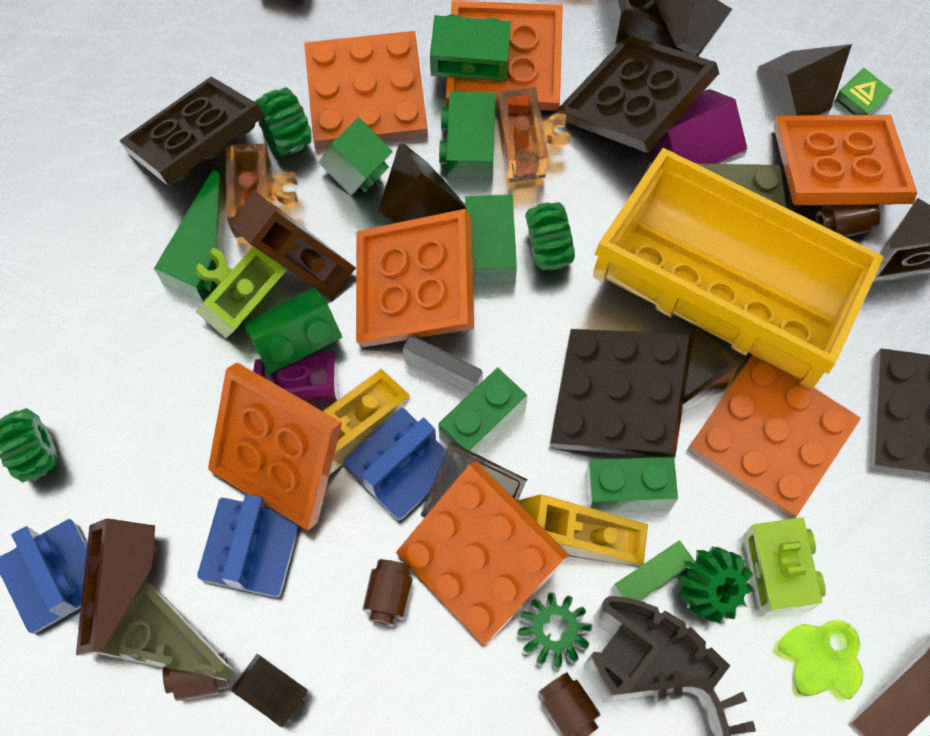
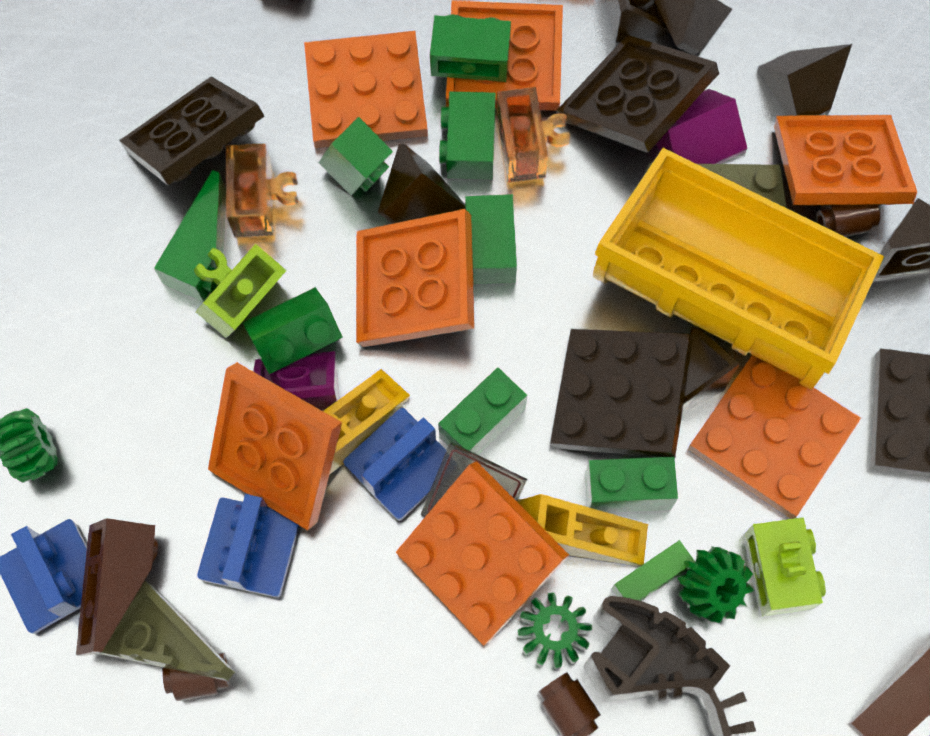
reddish brown slope [229,191,356,299] -> none
dark brown bracket [230,653,308,728] -> none
green gear [255,87,312,156] -> none
reddish brown brick [362,559,413,626] -> none
dark grey tile [403,336,483,393] -> none
green gear [525,202,575,270] -> none
clear neon green plate [778,620,863,700] -> none
bright green tile [836,67,893,115] -> none

